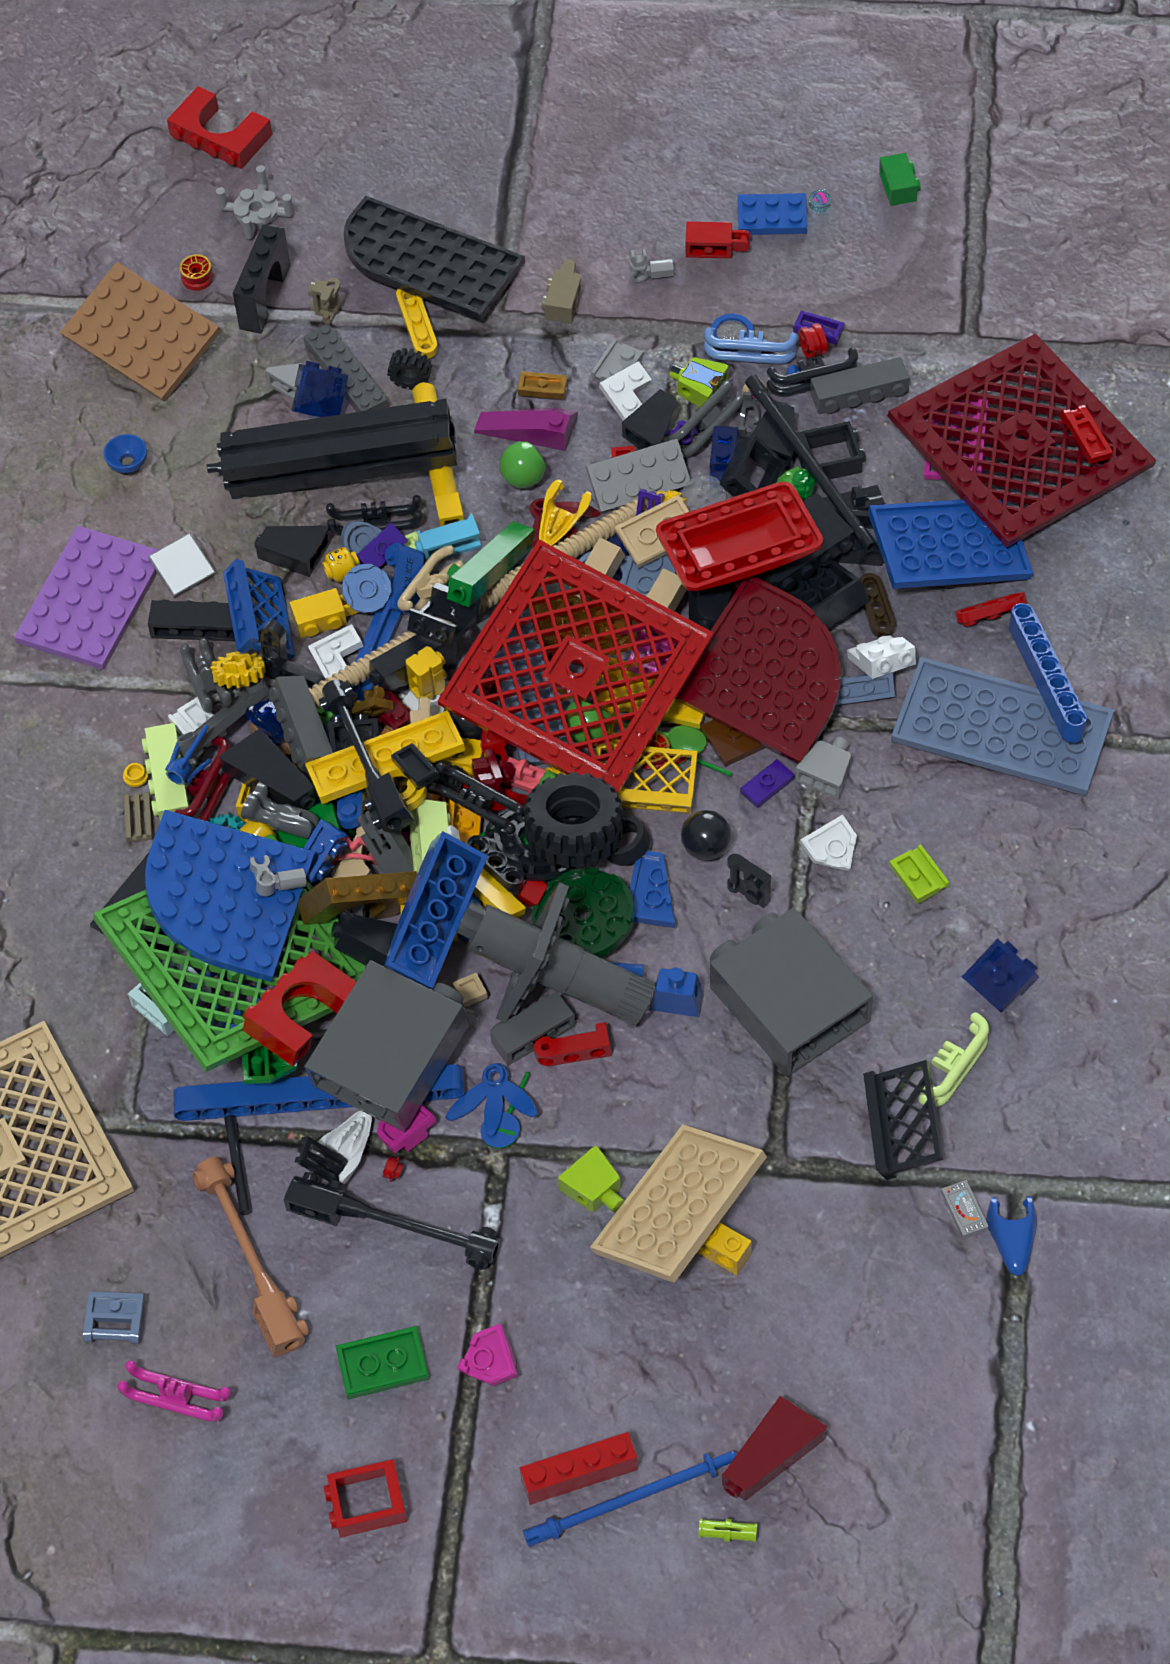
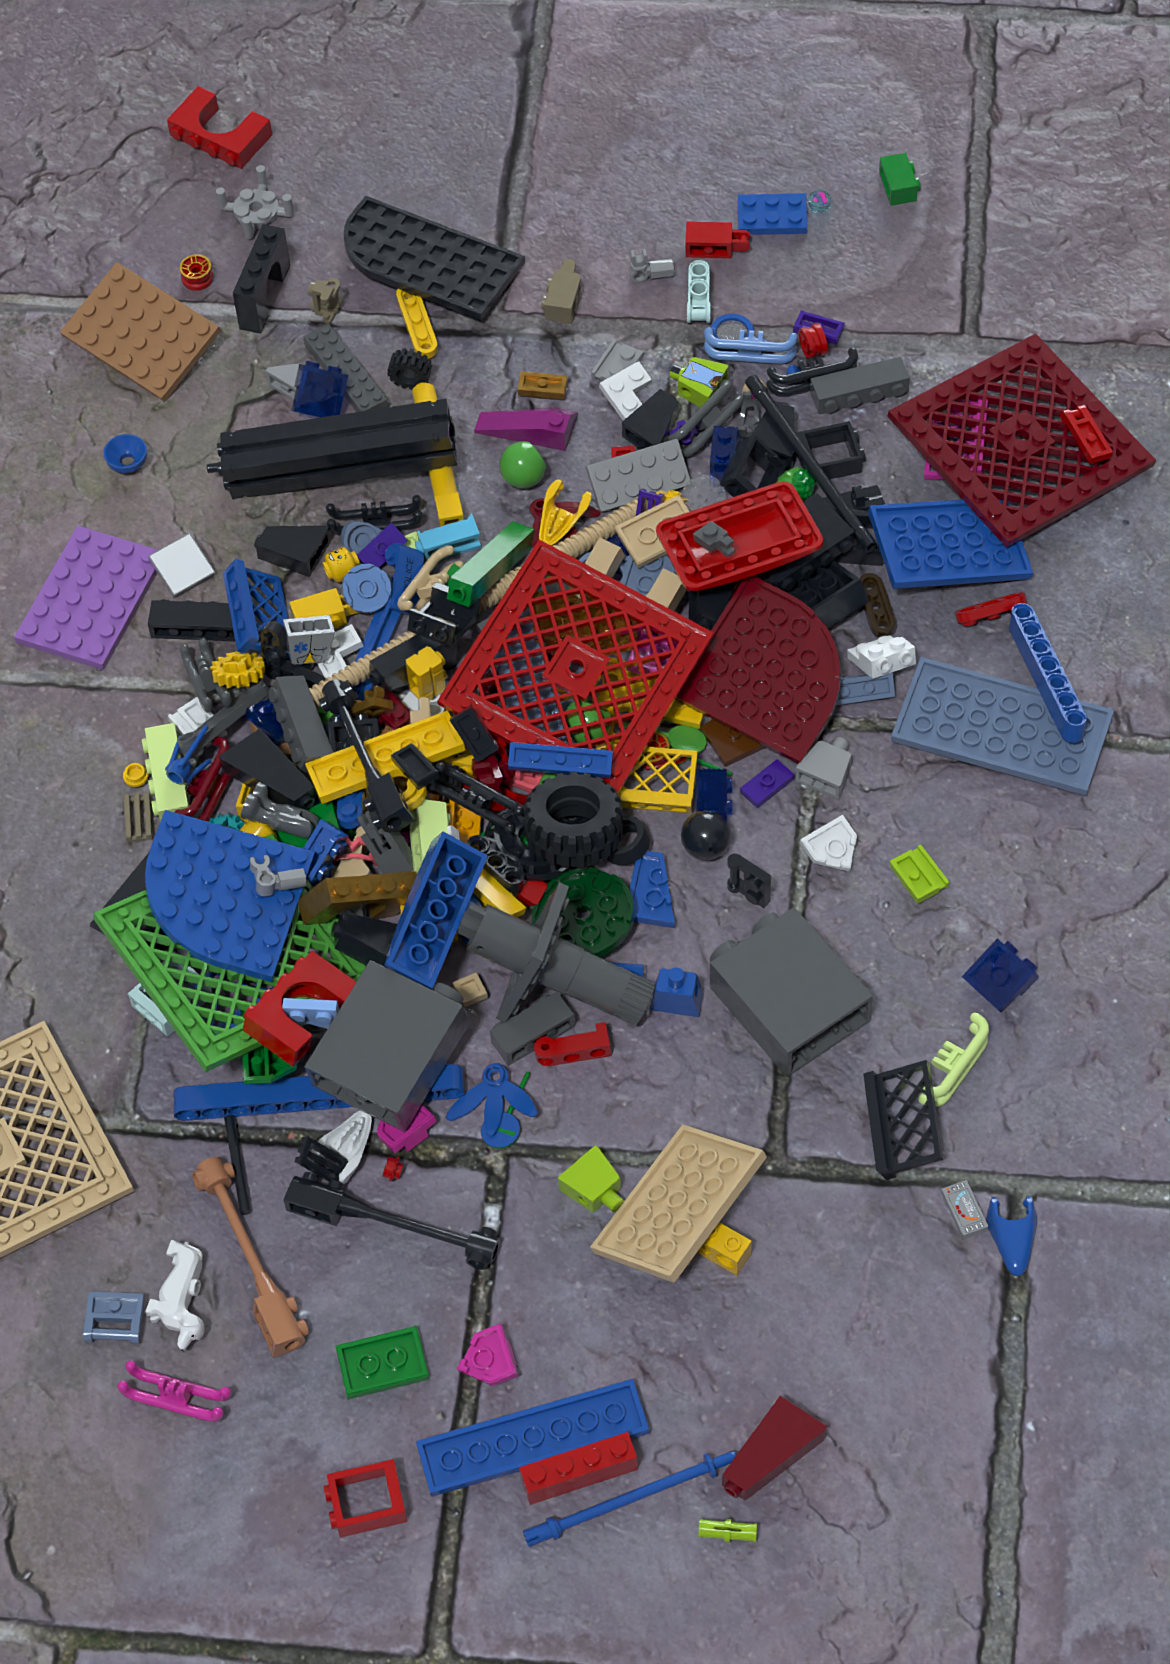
none -> white animal [145,1240,205,1351]
none -> light blue wing [282,998,340,1028]
none -> light grey torso [283,615,335,670]
none -> blue plate [416,1379,649,1497]
none -> black plate [449,705,499,762]
none -> blue plate [508,742,613,778]
none -> light aqua piece [687,260,710,323]
none -> dark grey plate [693,521,735,557]
none -> clear blue brick [696,768,732,821]

